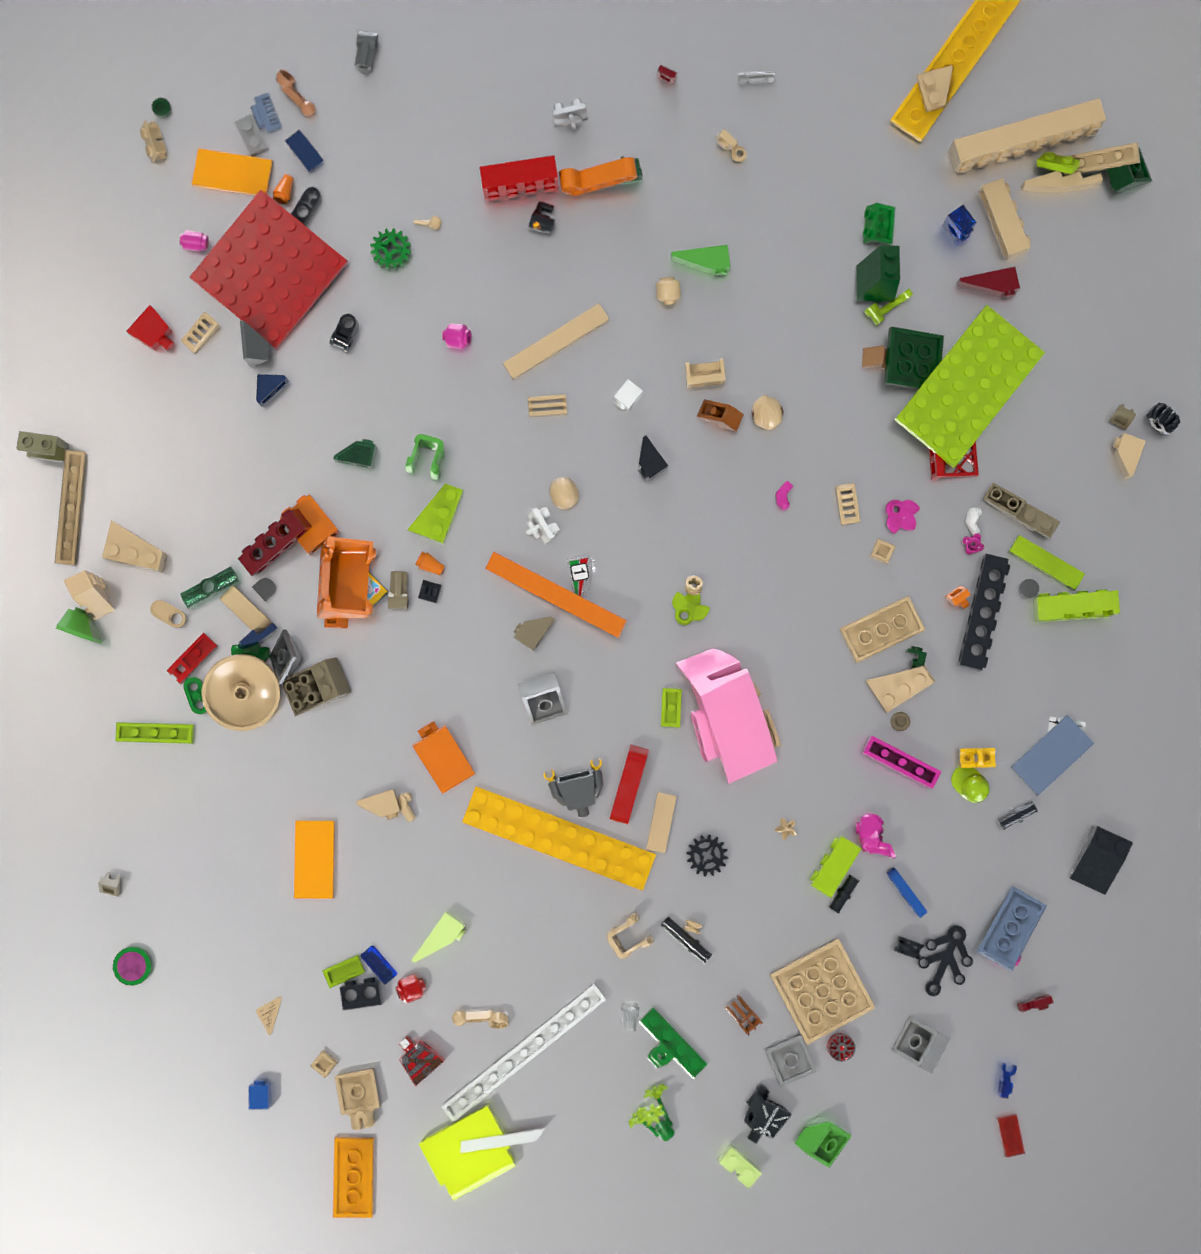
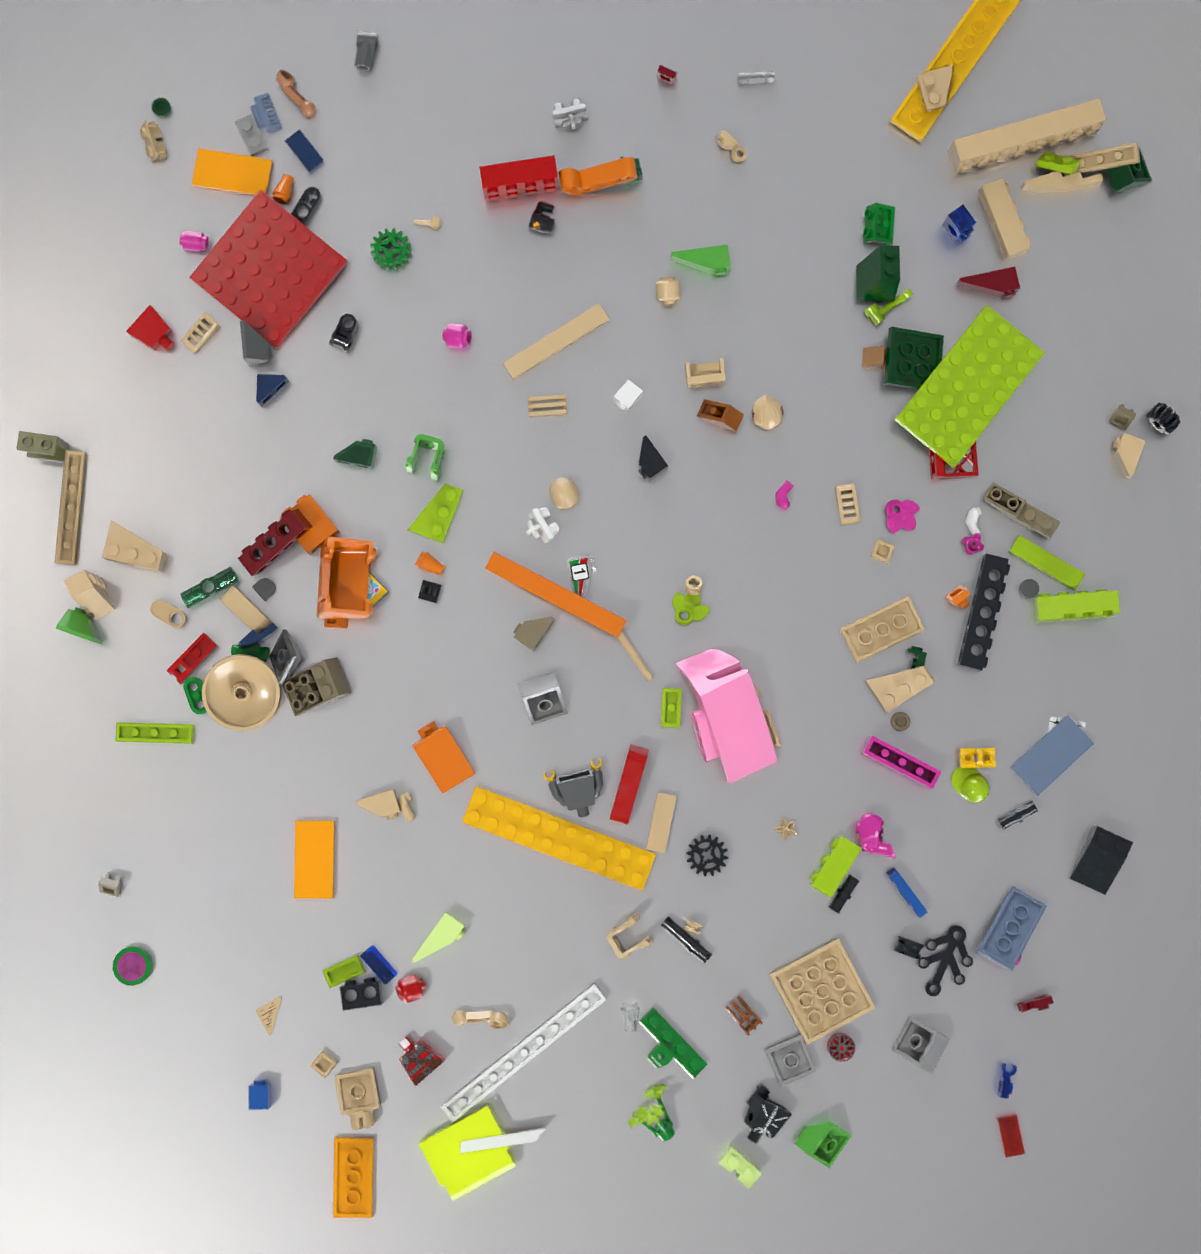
dark tan piece [388,571,409,609] -> none
none -> tan bar [618,632,653,681]

